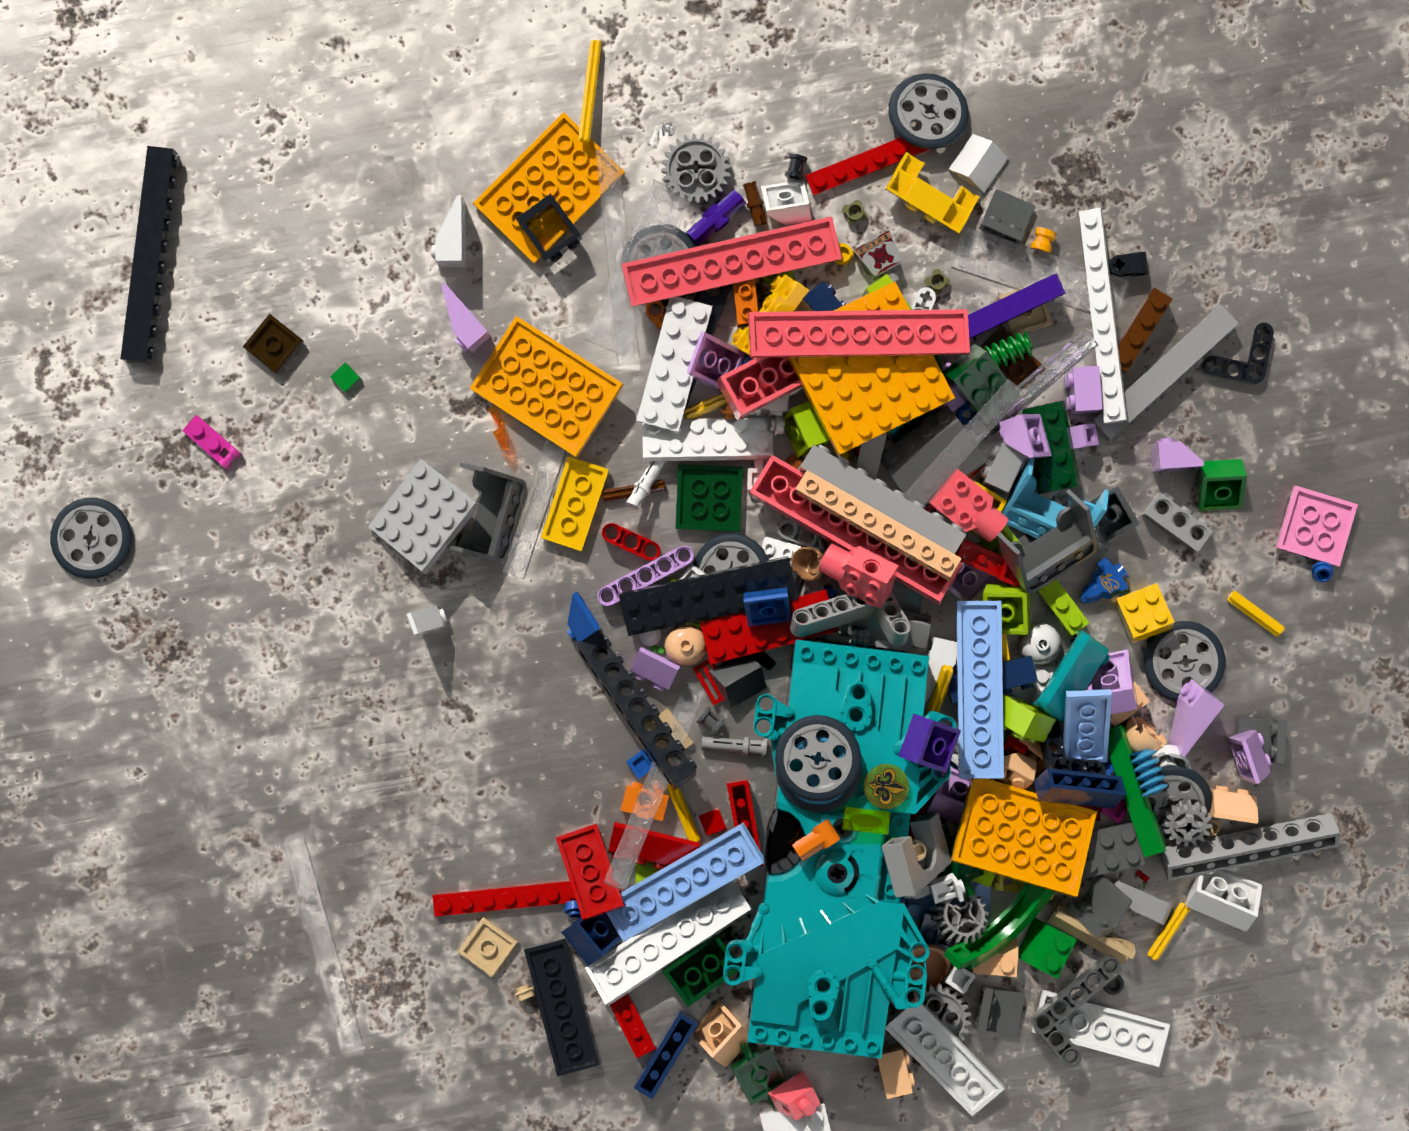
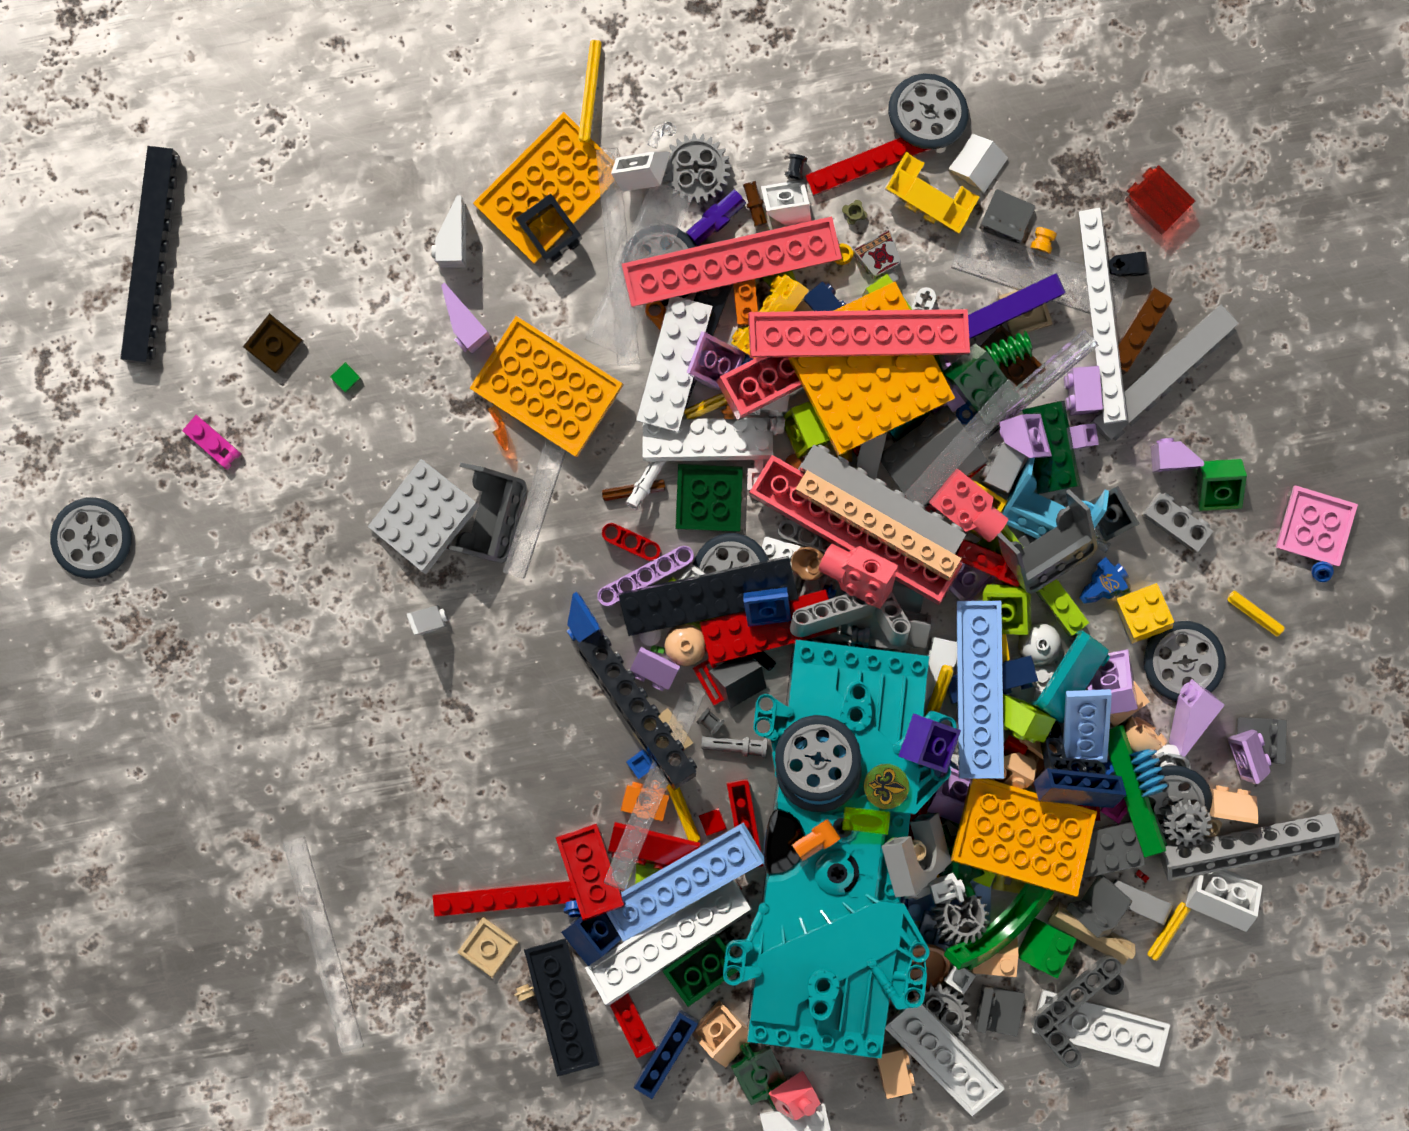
yellow plate [540,456,609,552] -> none
olive plate [924,269,950,295] -> none
black beam [1201,322,1274,385] -> none
none -> white slope [611,151,670,192]
none -> clear red brick [1125,165,1195,235]

